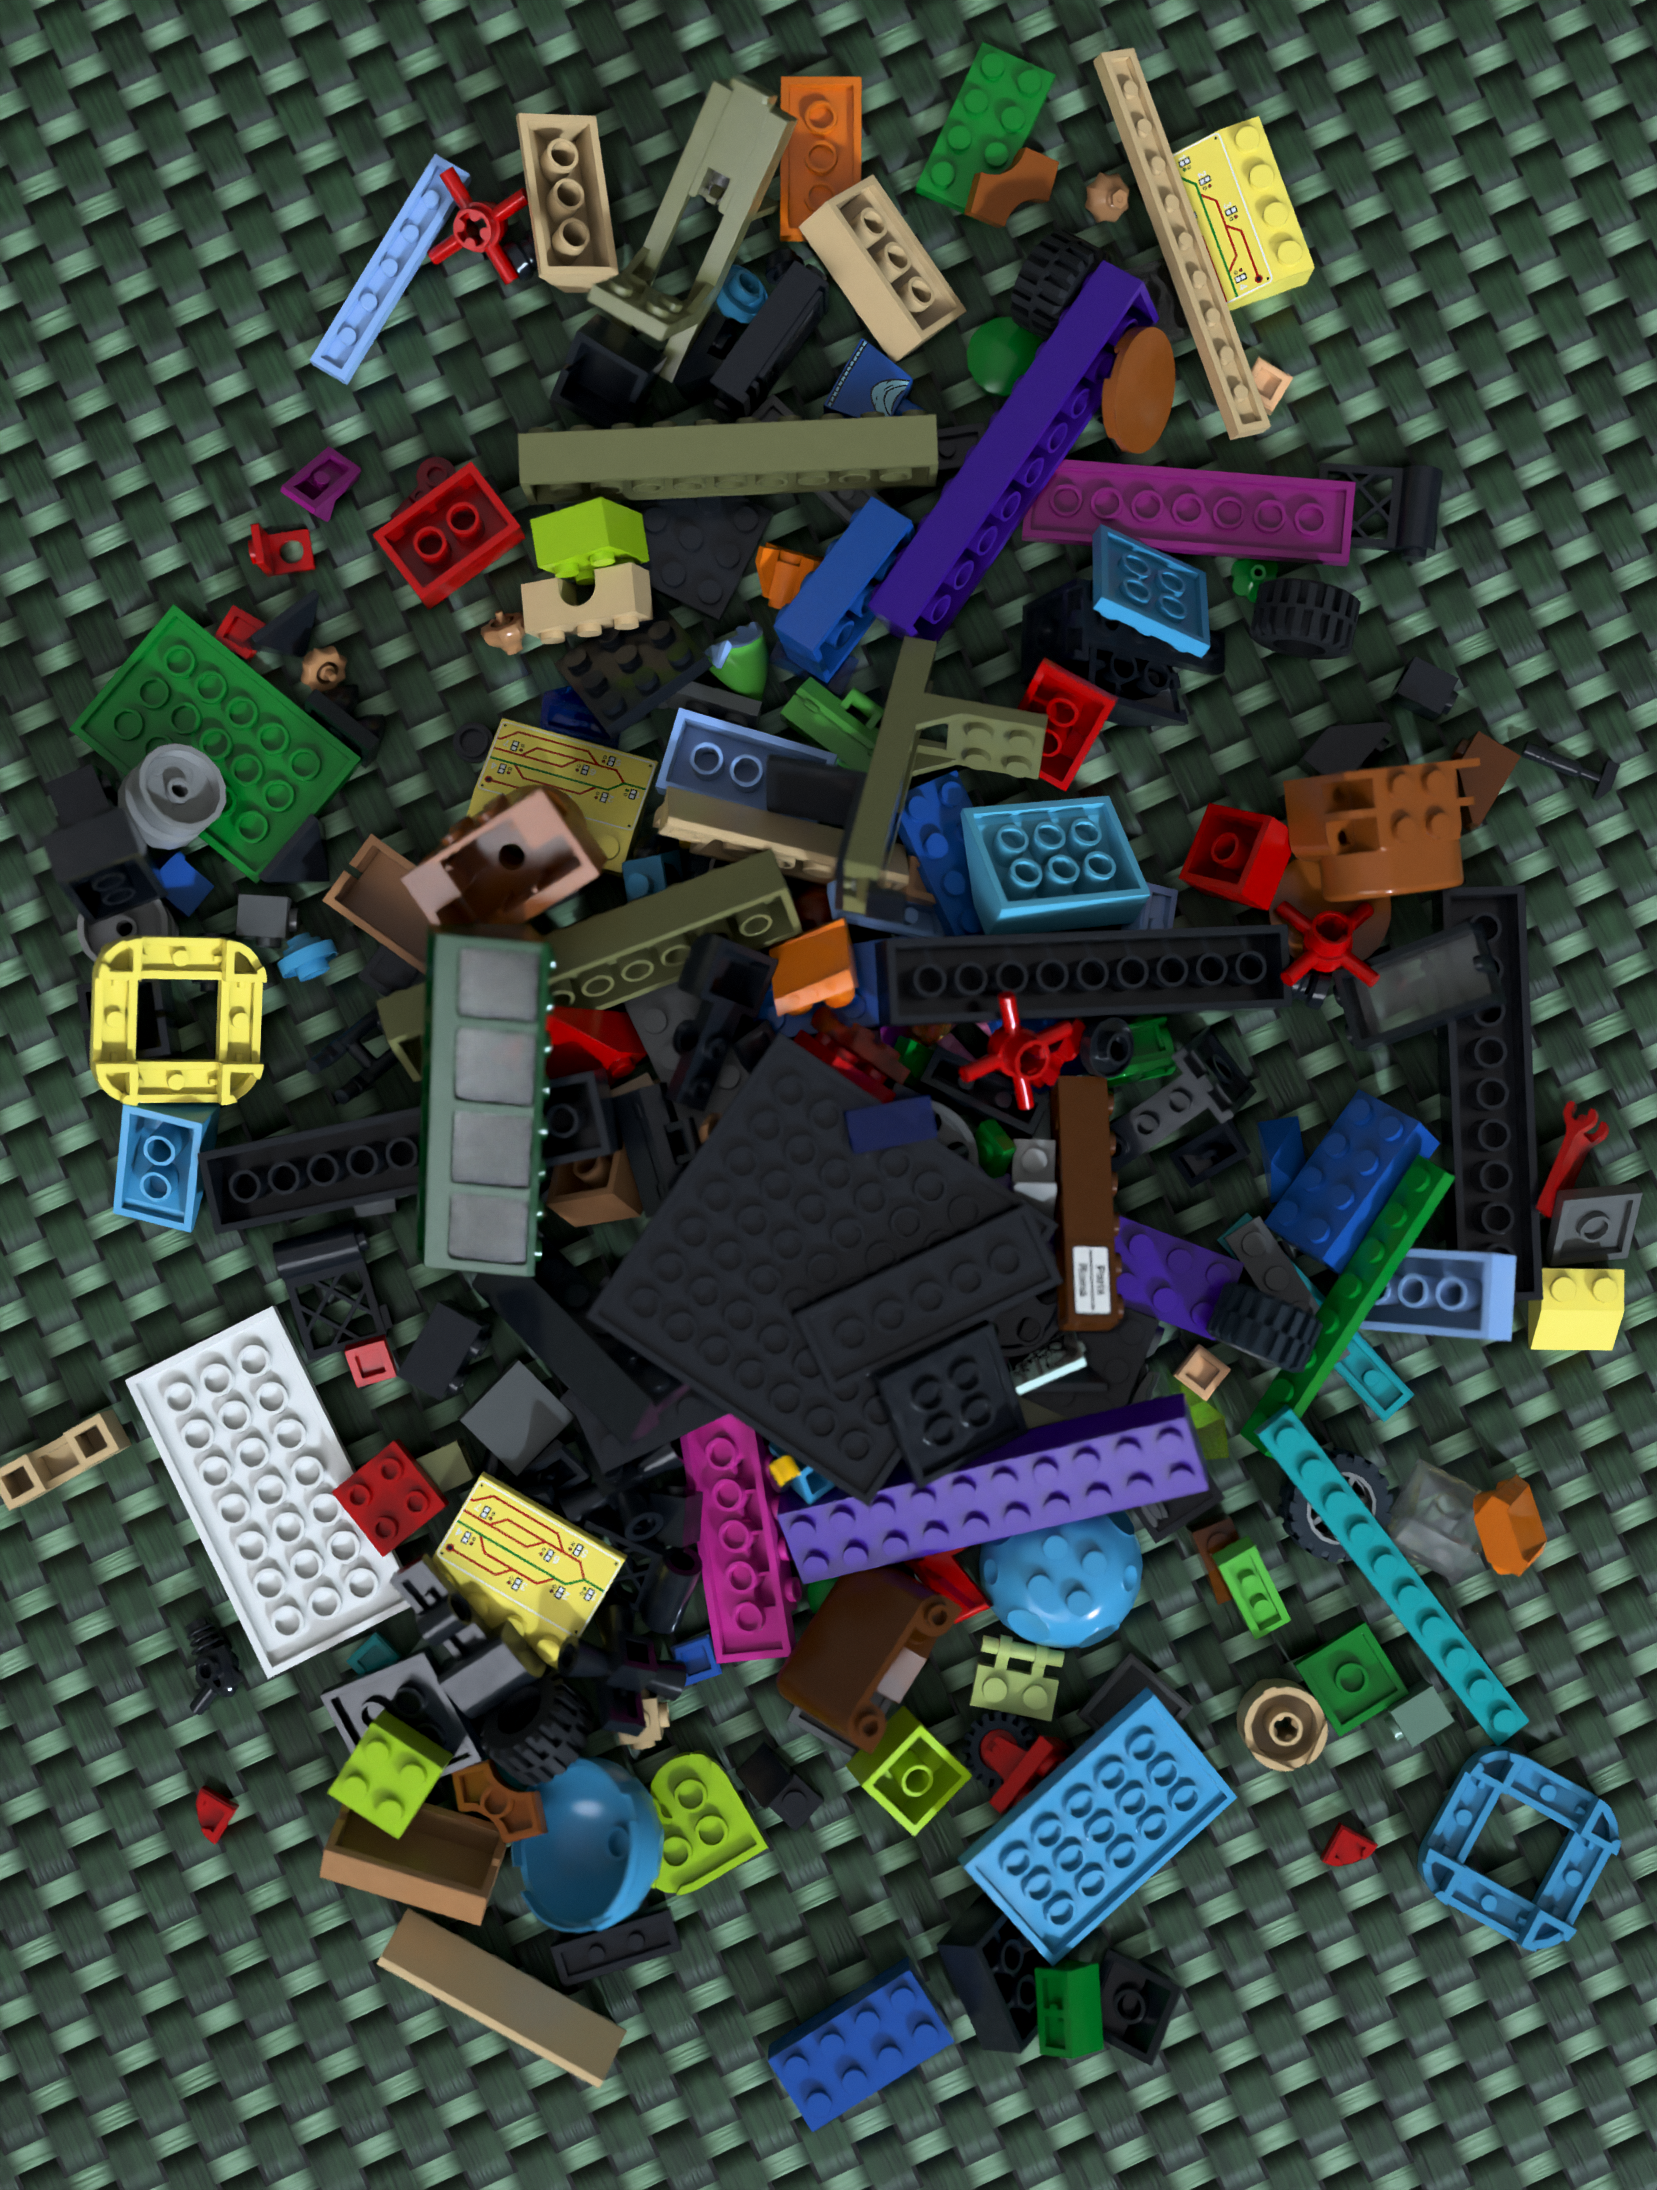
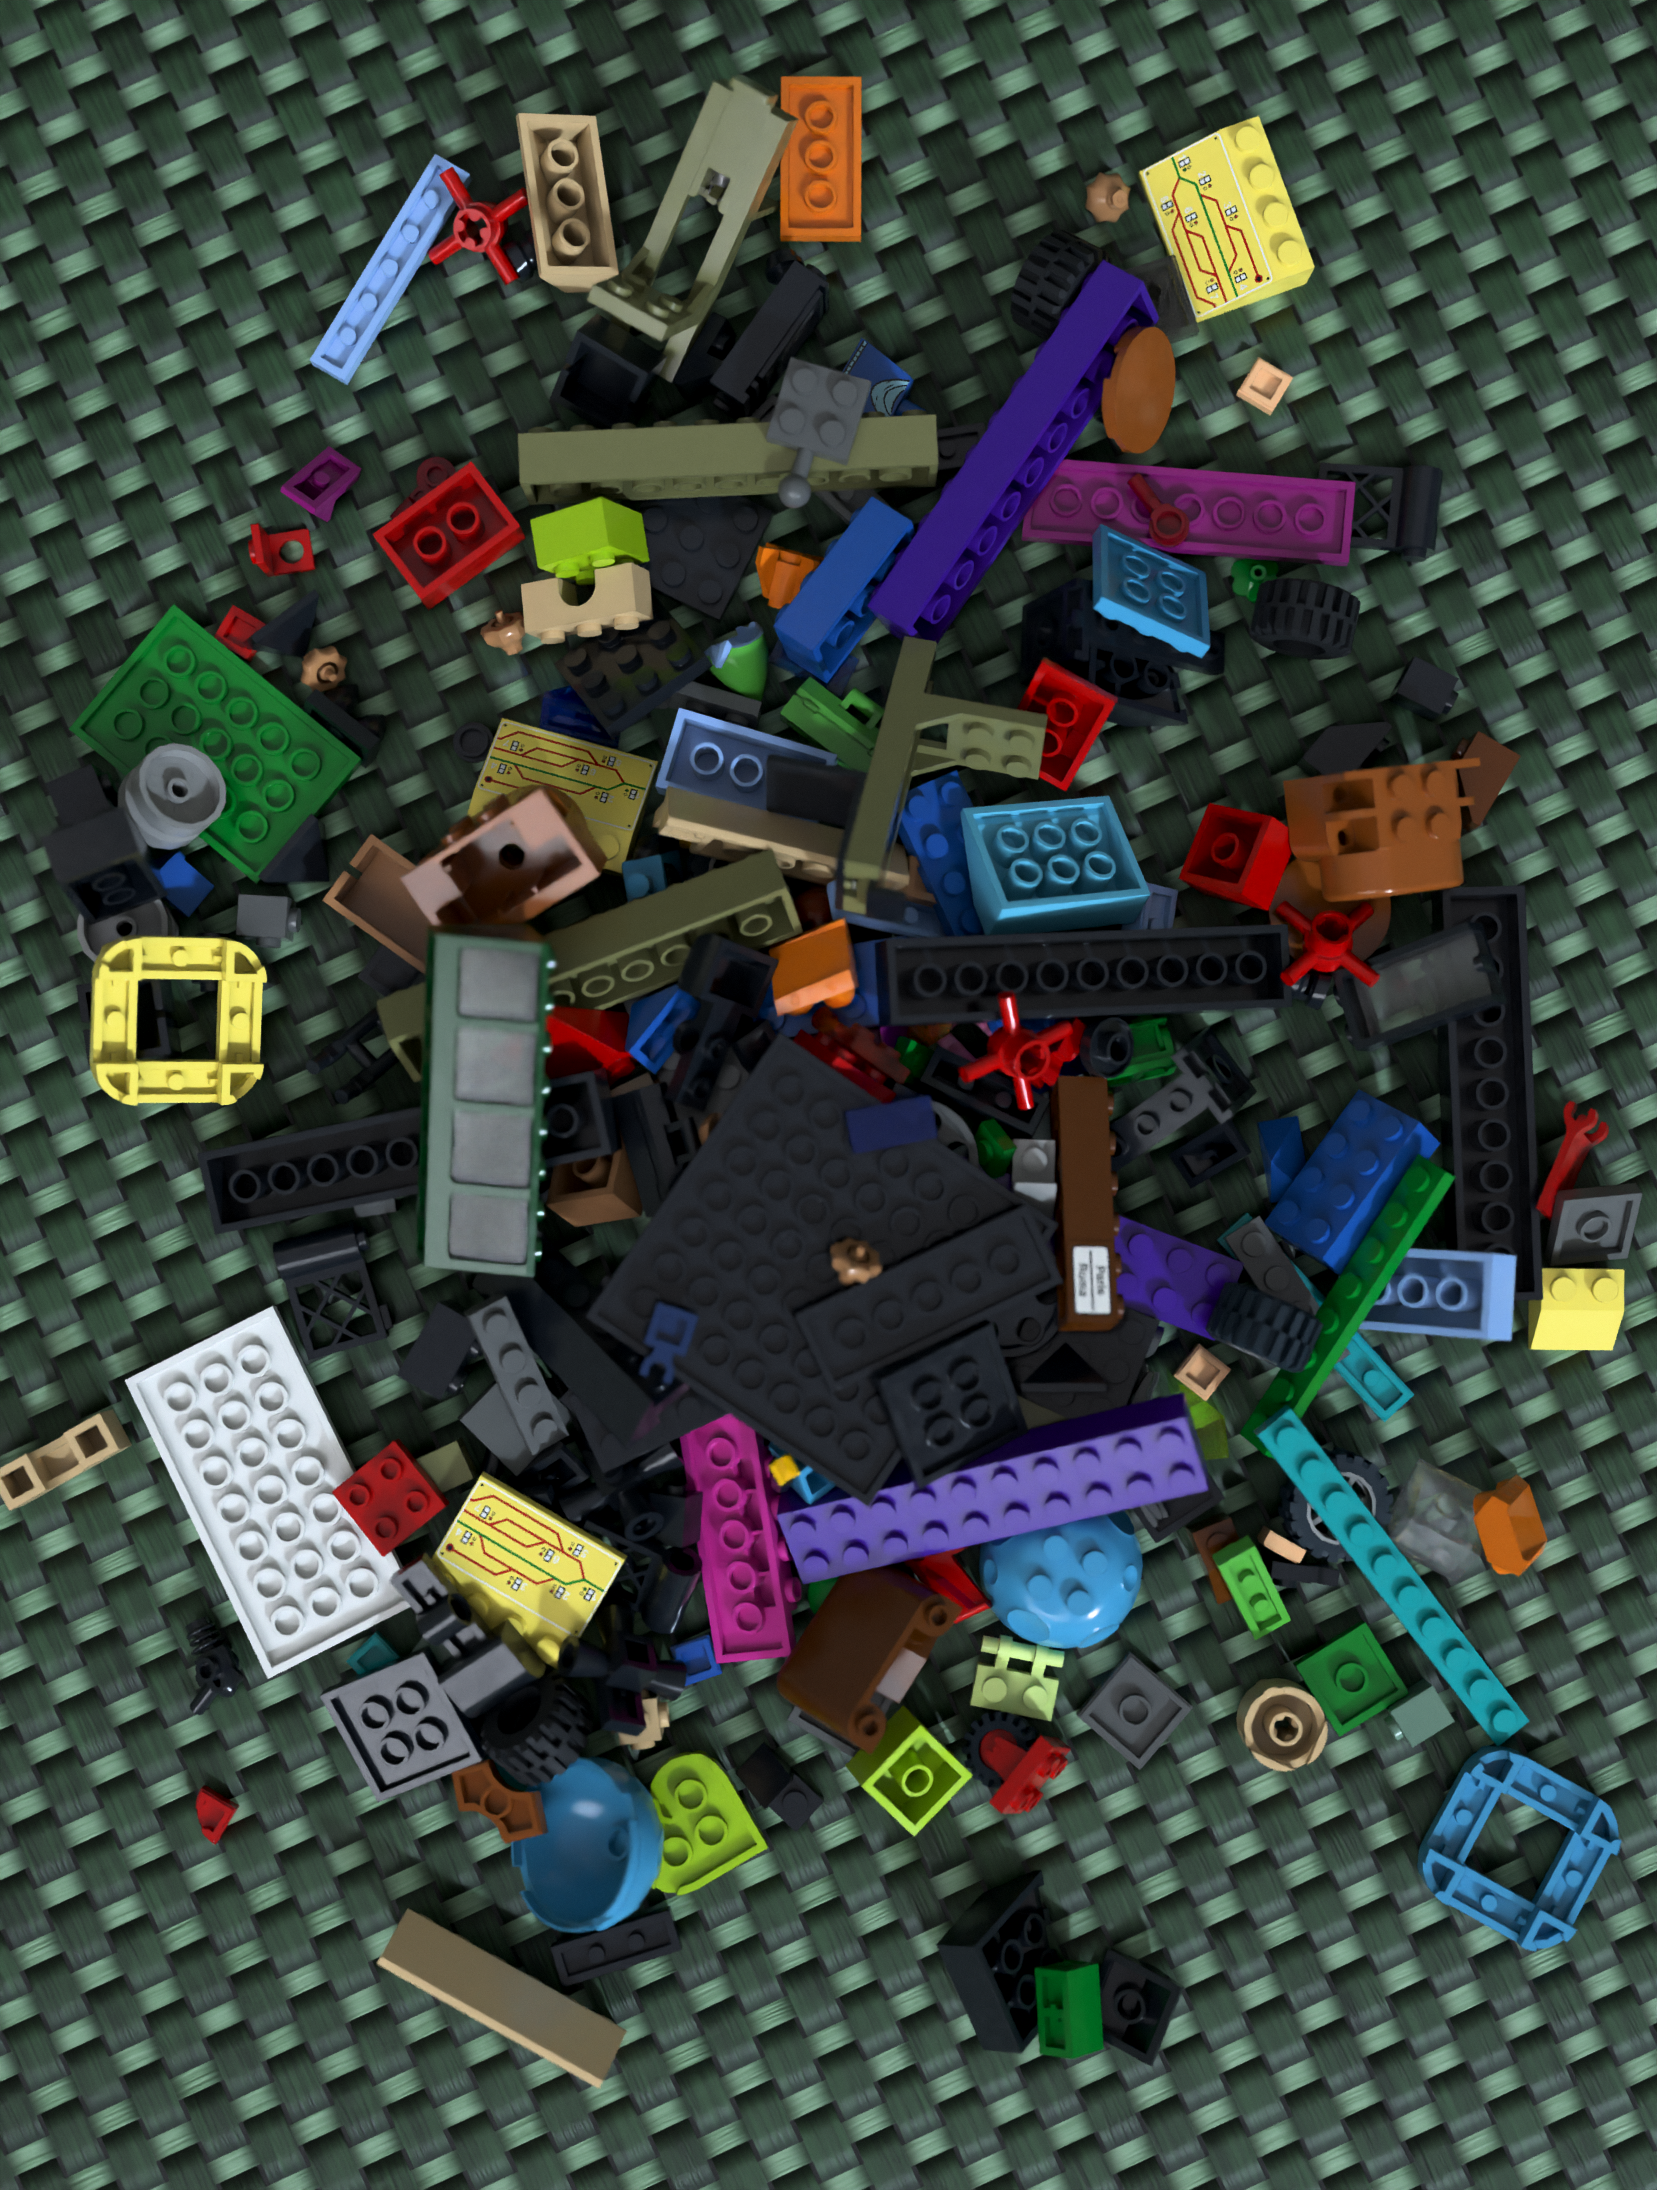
dark azure slope [113,1103,220,1233] -> none
dark azure plate [277,932,339,982] -> none
medium nougat piece [320,1802,508,1926] -> none
lime brick [328,1710,453,1839] -> none
tile [344,1334,397,1388] -> none
dark azure plate [716,265,768,323] -> none
blue brick [768,1956,955,2133] -> none
tan slope [798,174,967,363] -> none
green plate [916,42,1056,225] -> none
dark azure plate [957,1687,1237,1966] -> none
dark orange tile [964,147,1059,228] -> none
green dish [967,317,1044,397] -> none
piece [1007,1331,1087,1395] -> none
tan plate [1093,48,1271,440] -> none
red tile [1320,1822,1378,1866] -> none
black piece [1521,741,1620,801] -> none
none -> dark grey plate [464,1292,569,1455]
none -> blue slope [625,984,701,1074]
none -> dark blue plate [639,1301,699,1384]
none -> dark grey plate [766,357,871,508]
none -> medium nougat piece [831,1237,881,1285]
none -> dark red plate [1127,473,1189,548]
none -> light nougat tile [1257,1526,1306,1564]
none -> black plate [1262,1555,1340,1588]

